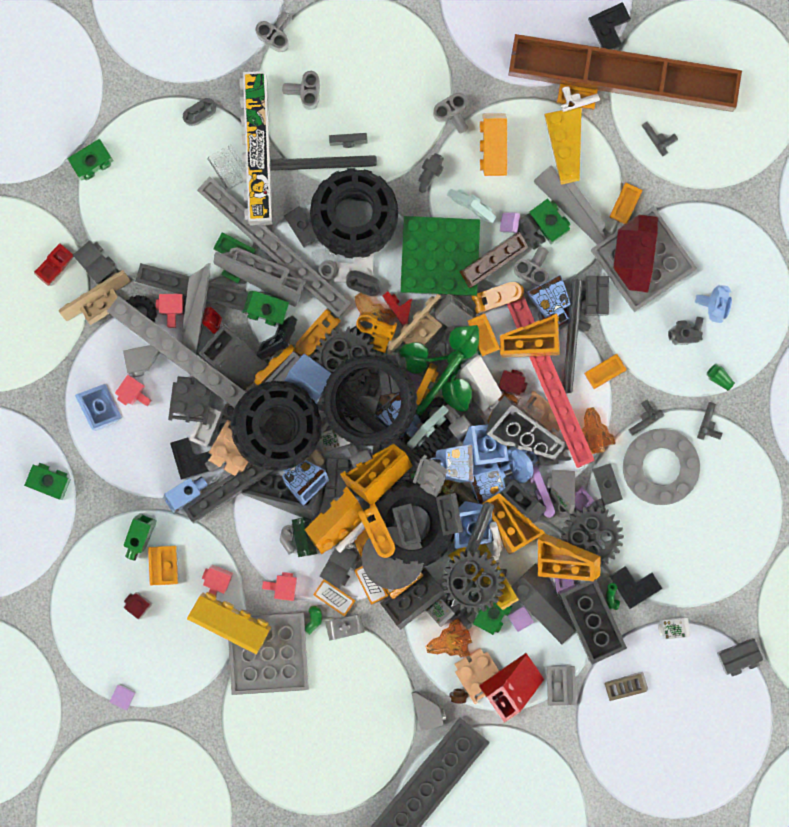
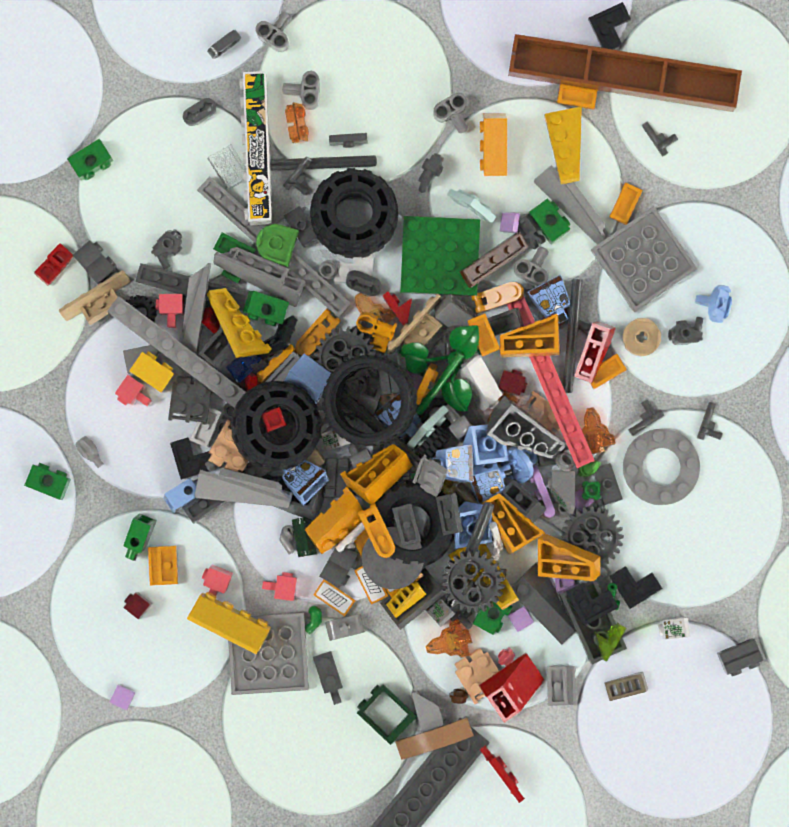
light blue slope [75,384,122,431] -> none
white hose [561,86,600,112] -> none
dark grey brick [581,276,609,316] -> none
dark red wedge [613,214,658,293] -> none
green cone [706,363,735,391] -> none
none -> light grey piece [75,436,104,468]
none -> yellow brick [129,351,174,393]
none -> dark grey piece [151,229,182,270]
none -> light grey wedge [195,468,293,508]
none -> dark grey beam [207,30,241,59]
none -> yellow wing [207,288,272,358]
none -> clear blue plate [226,356,261,382]
none -> red tile [245,372,258,392]
none -> bright green tile [256,224,299,267]
none -> red tile [261,407,286,432]
none -> dark grey hose [283,156,312,195]
none -> clear orange hinge [285,102,309,144]
none -> dark grey plate [313,651,343,705]
none -> dark green window [357,684,417,745]
none -> yellow slope [386,580,427,618]
none -> medium nougat slope [395,717,474,760]
none -> red plate [479,745,525,803]
none -> dark grey plate [487,308,524,336]
none -> coral plate [498,647,515,666]
none -> light grey plate [555,453,574,471]
none -> black plate [565,582,619,626]
none -> slope [574,321,616,383]
none -> bright green tile [577,460,601,477]
none -> green plate [582,481,601,500]
none -> clear neon green slope [594,622,627,662]
none -> tan plate [622,318,661,357]

